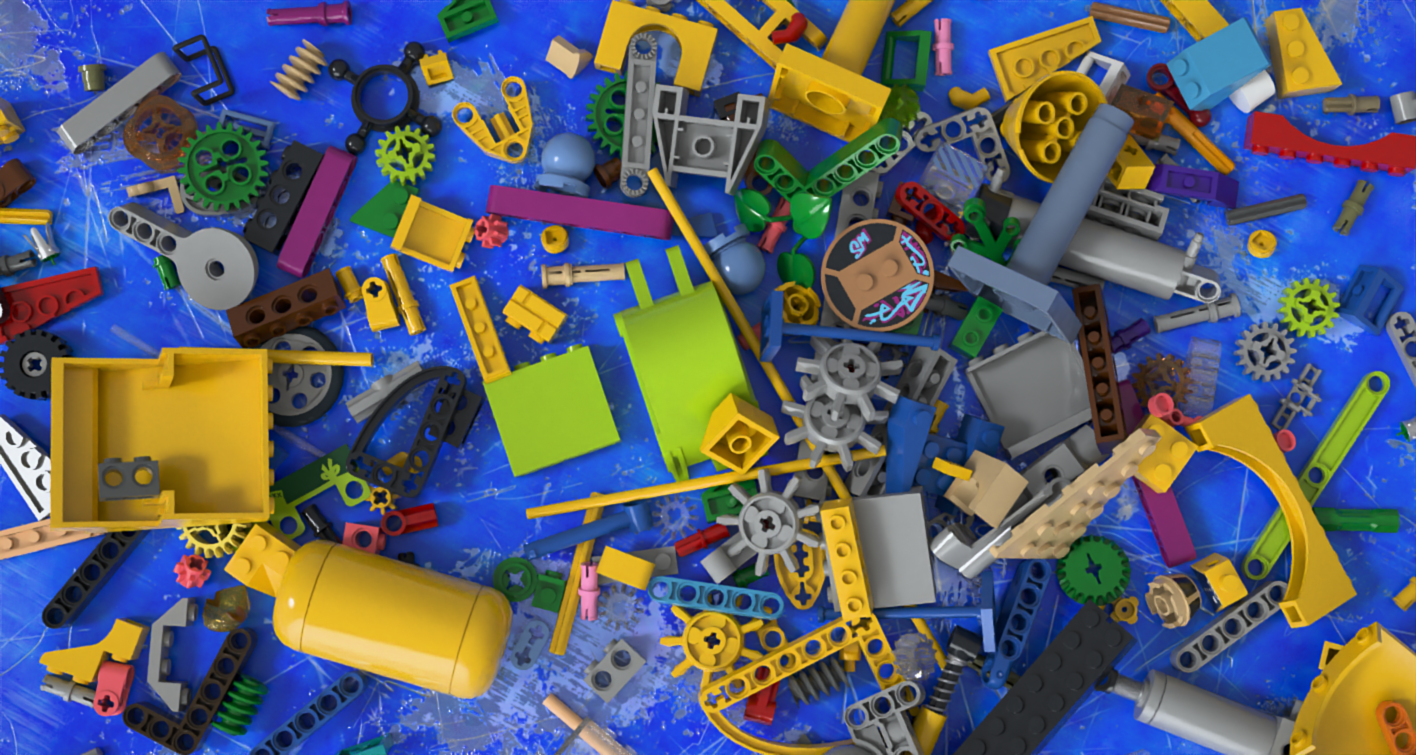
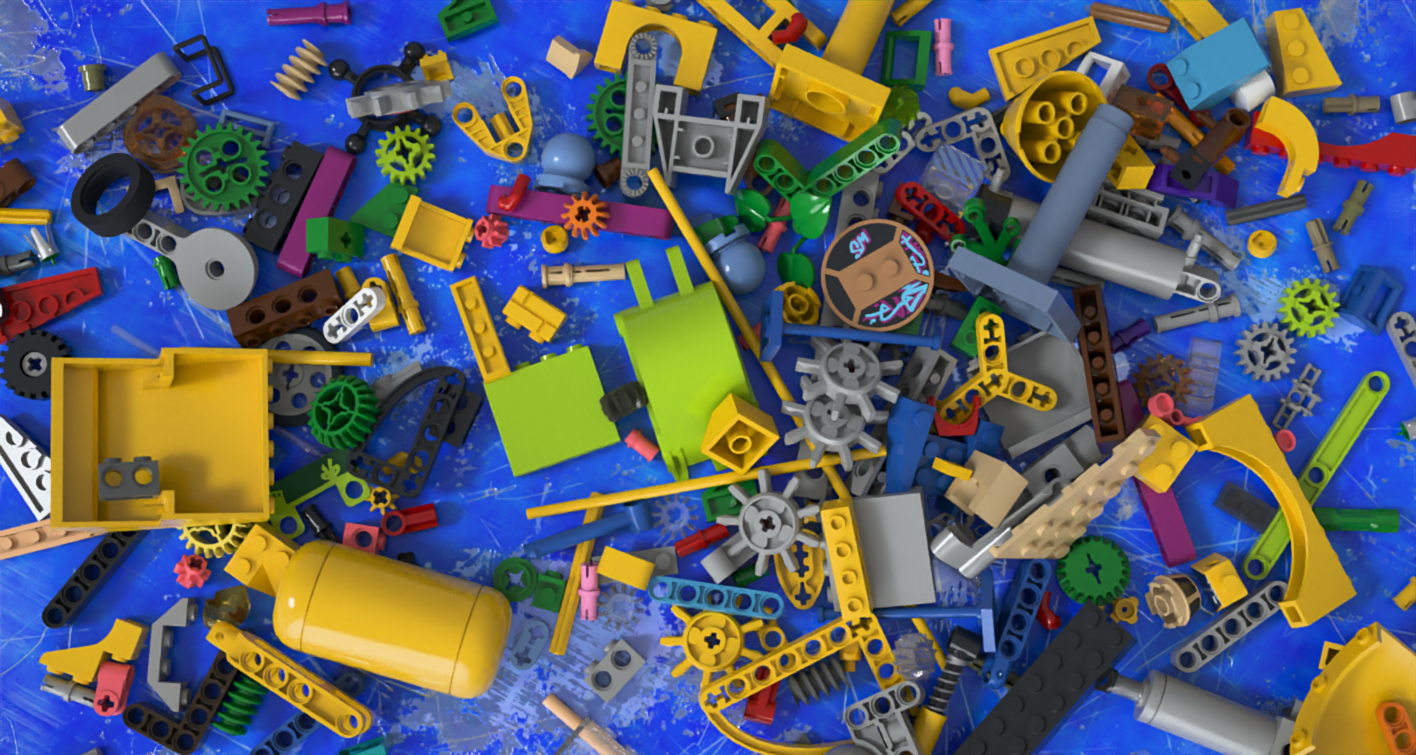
none -> black tyre [71,153,156,237]
none -> yellow piece [205,621,374,738]
none -> green brick [306,217,364,263]
none -> green gear [307,375,380,450]
none -> white beam [323,287,386,344]
none -> light grey gear [345,79,453,118]
none -> red arm [497,174,531,212]
none -> orange gear [561,192,610,240]
none -> clear smoke gear [599,381,649,422]
none -> coral pin [624,428,660,462]
none -> green helmet [693,214,739,245]
none -> red helmet [926,395,982,436]
none -> yellow piece [936,311,1057,425]
none -> red arm [1035,591,1061,630]
none -> reddish brown piece [1160,107,1251,192]
none -> light grey pin [1165,204,1242,271]
none -> clear smoke plate [1212,481,1277,534]
none -> yellow arch [1255,96,1319,198]
none -> dark tan axle [1305,218,1340,274]

